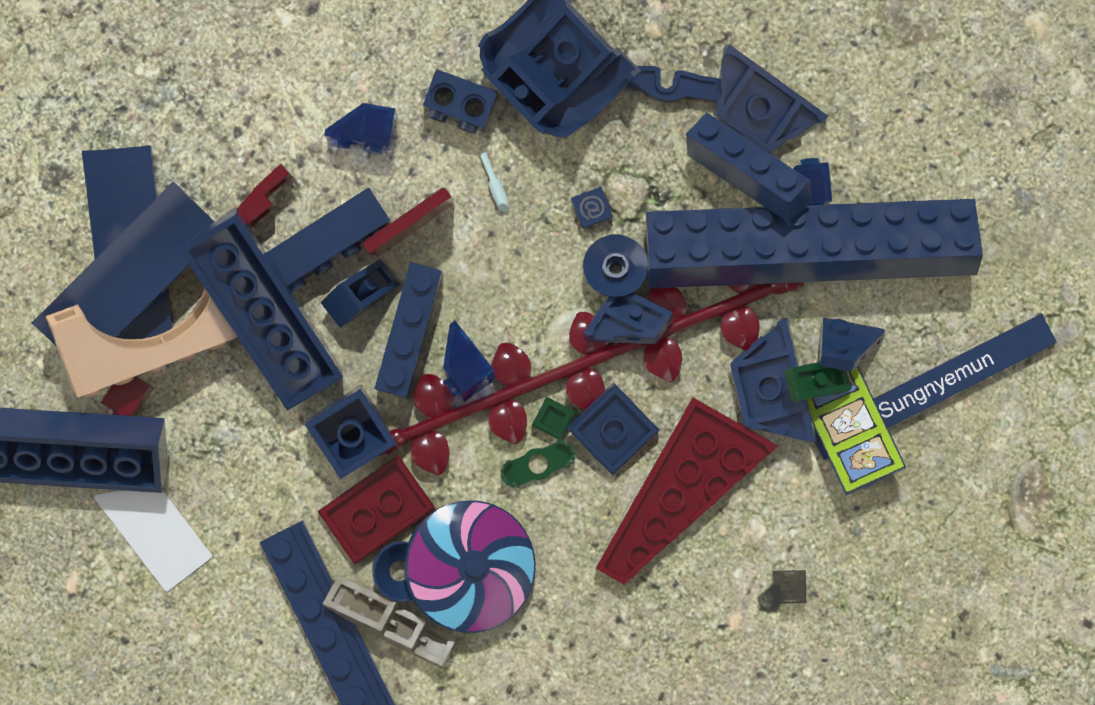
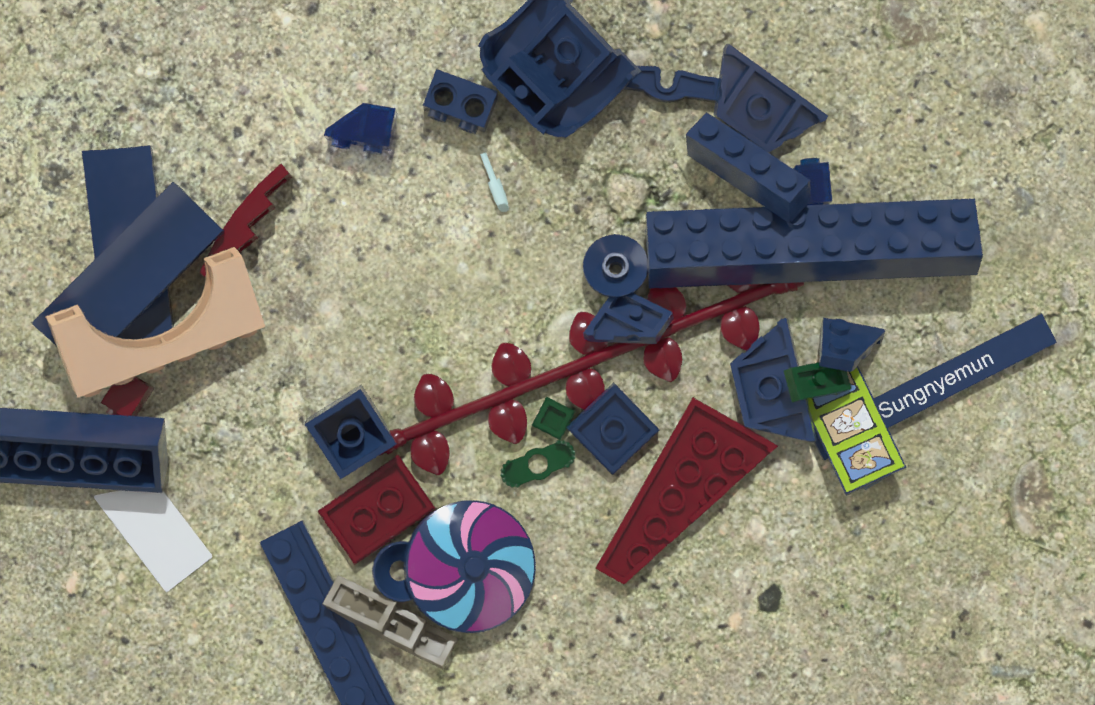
dark blue arch [179,206,343,411] -> none
dark blue brick [266,187,392,293] -> none
dark blue slope [320,259,400,328] -> none
dark red tile [363,187,454,260] -> none
dark blue brick [374,262,444,399] -> none
clear blue slope [442,320,496,402] -> none
dark blue tile [571,187,613,229] -> none
clear smoke tile [772,570,807,604] -> none

